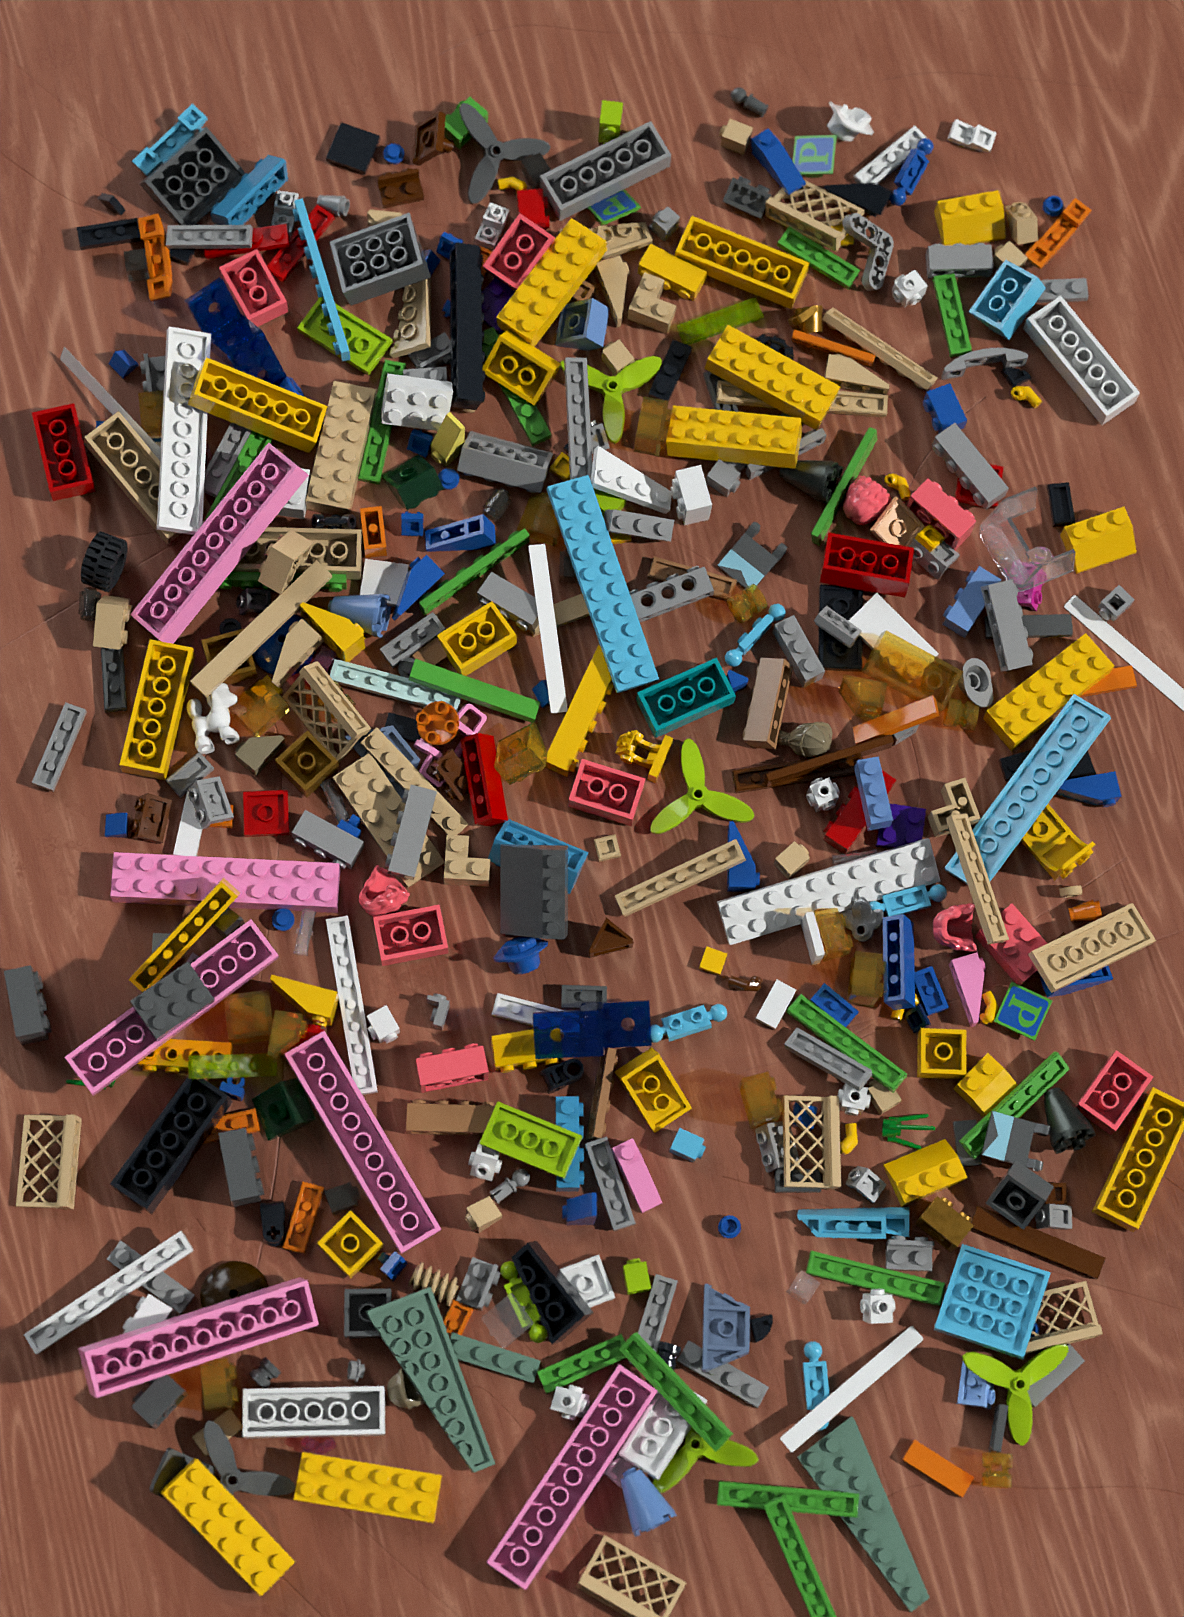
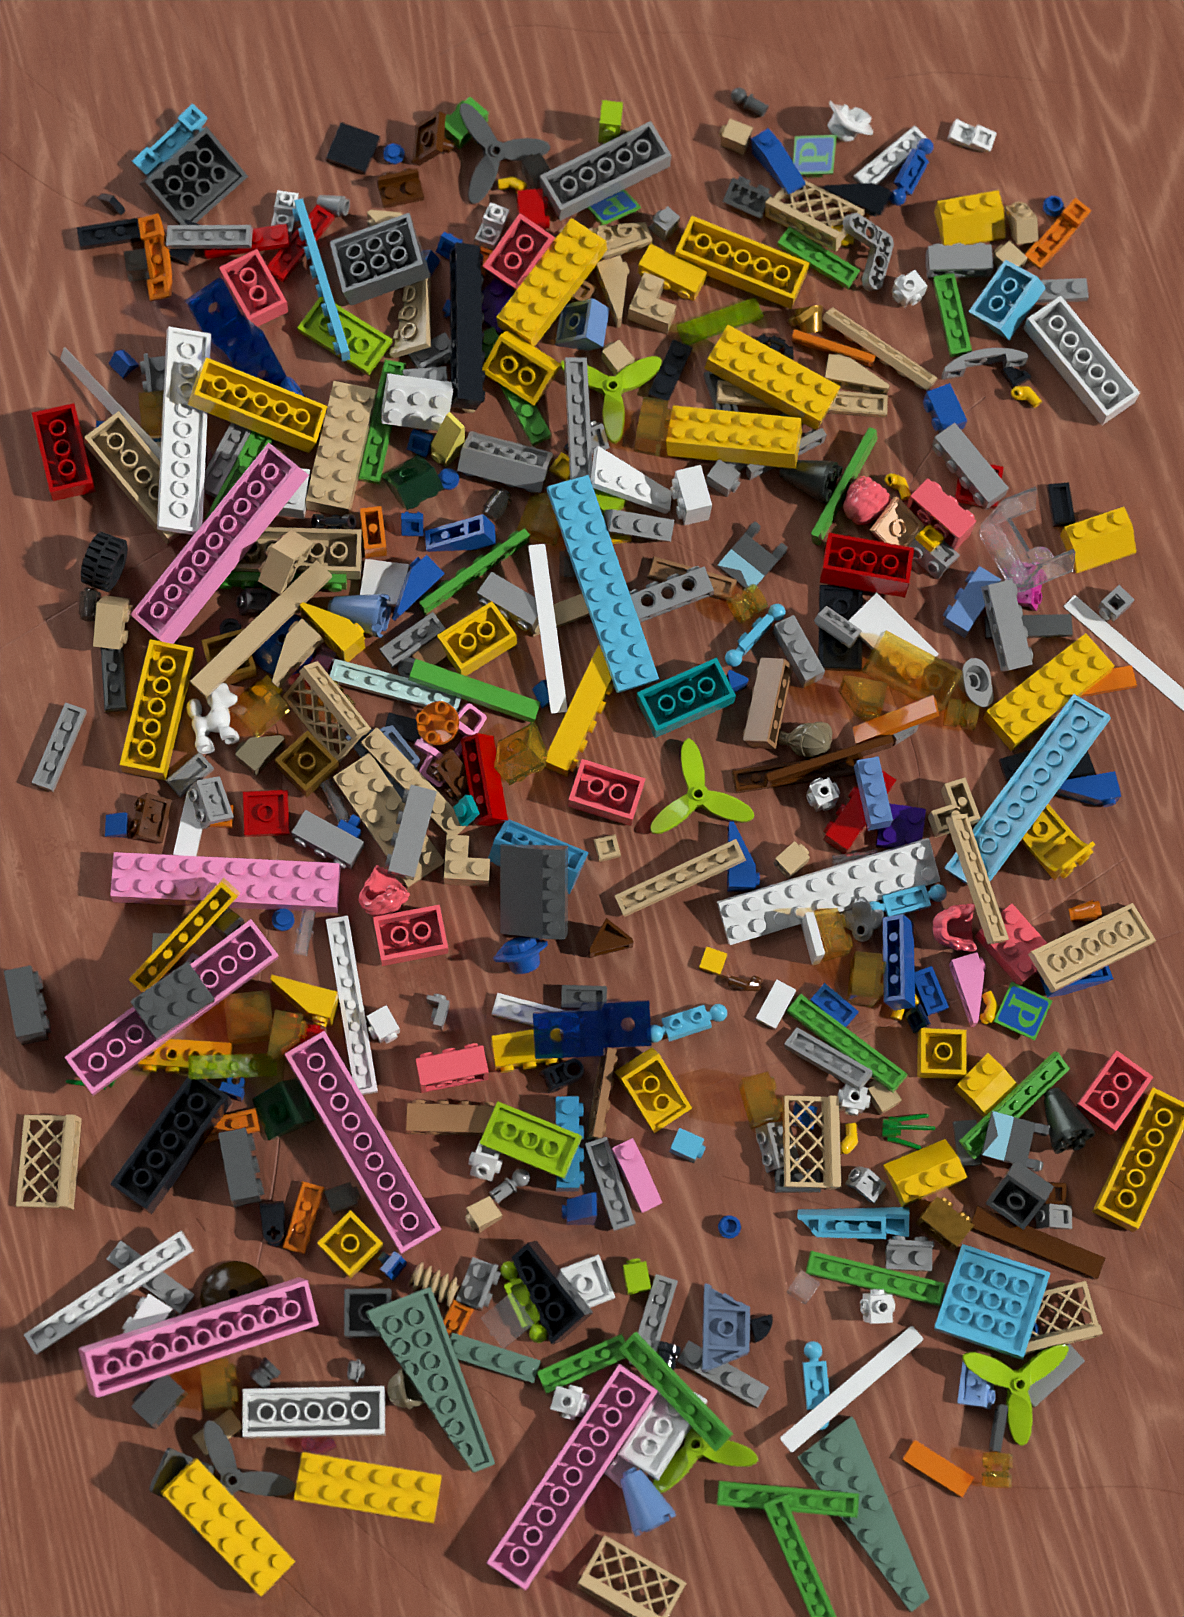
dark azure slope [211,155,288,225] -> none
yellow tile [615,730,673,783] -> none
tan tile [1059,885,1083,898] -> none
none -> teal plate [453,795,480,826]

